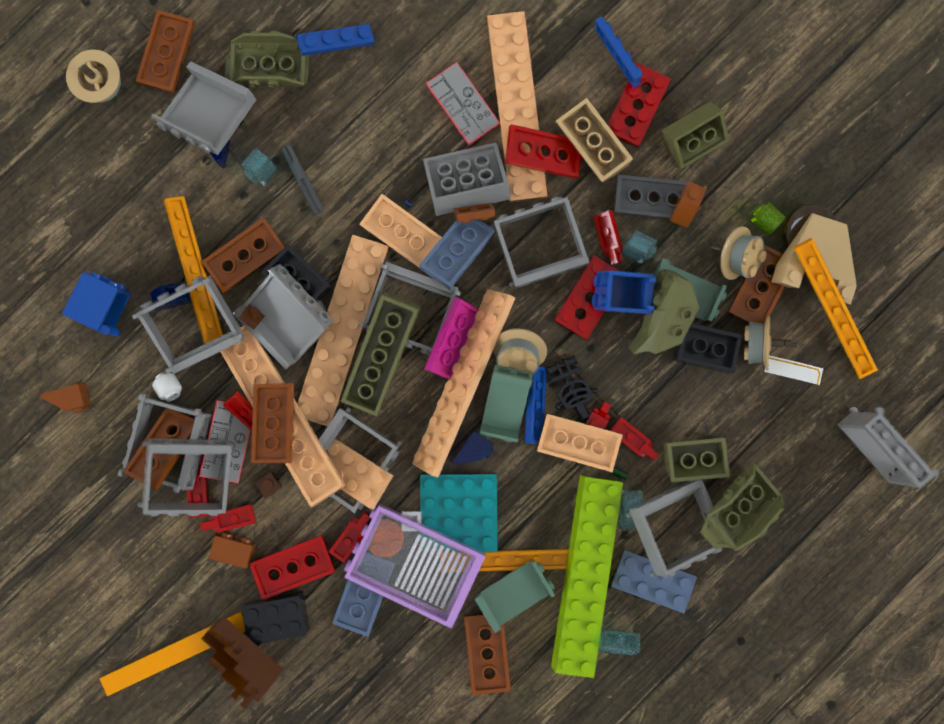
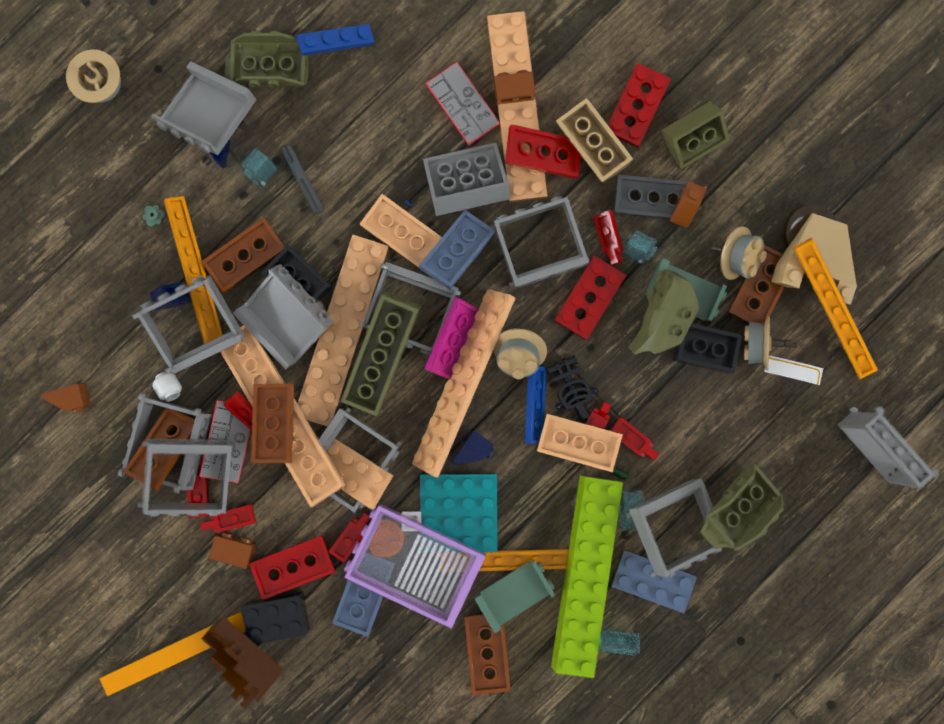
blue container [62,271,132,337] -> none
dark orange plate [136,10,195,94] -> none
reddish brown plate [238,304,265,330] -> none
reddish brown plate [255,471,282,498] -> none
dark orange plate [454,203,495,223] -> none
sand green panel [480,365,533,442] -> none
blue container [592,271,657,314] -> none
blue plate [595,16,642,89] -> none
olive slope [663,438,730,482] -> none
clear neon green brick [751,202,786,235] -> none
none -> sand green plant [143,205,165,227]
none -> dark orange brick [494,70,535,105]

